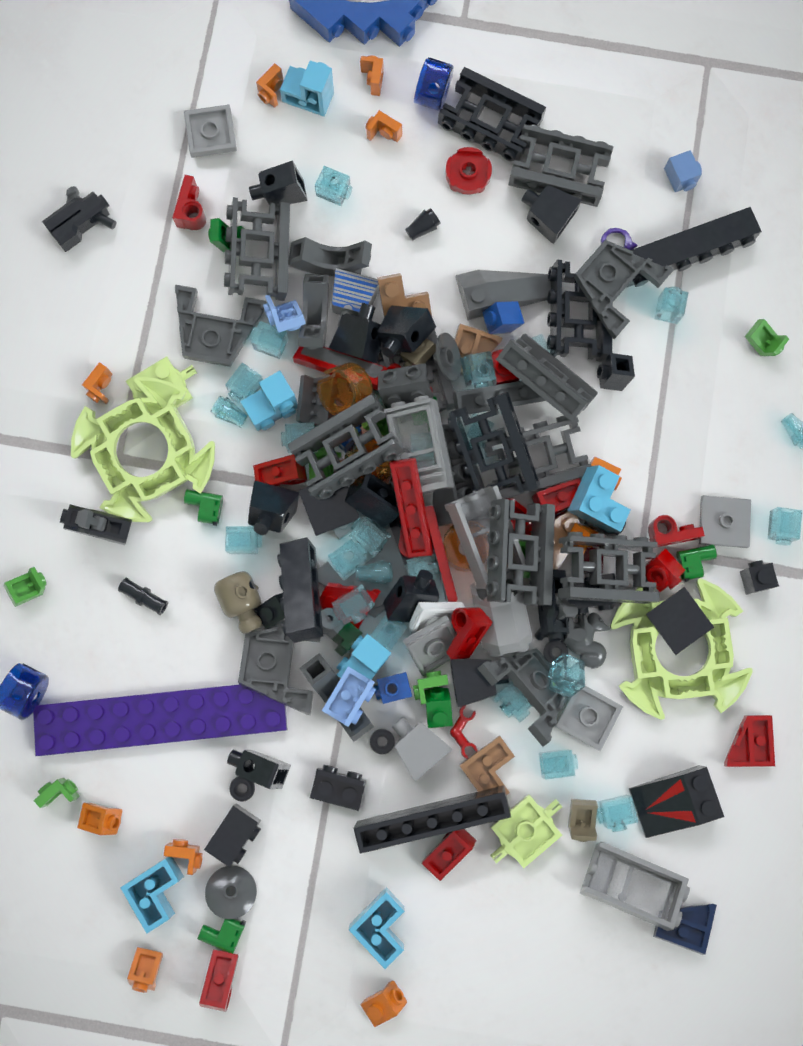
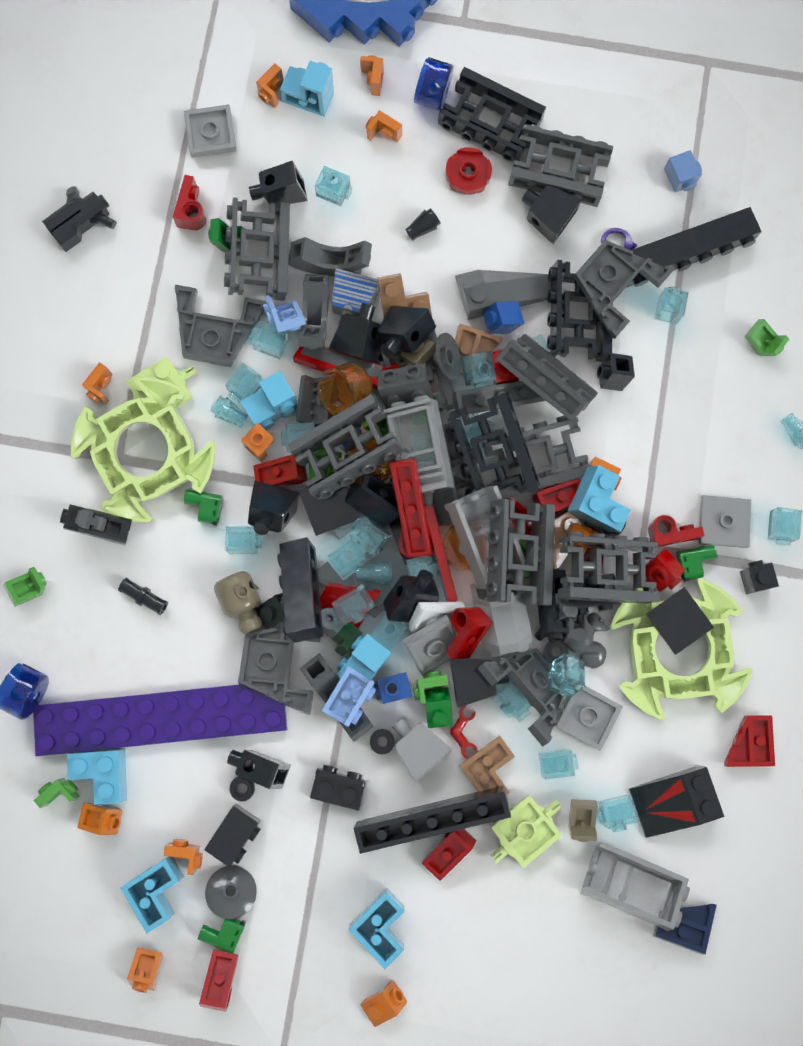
none -> medium azure brick [67,749,127,805]
none -> orange bracket [241,424,275,462]

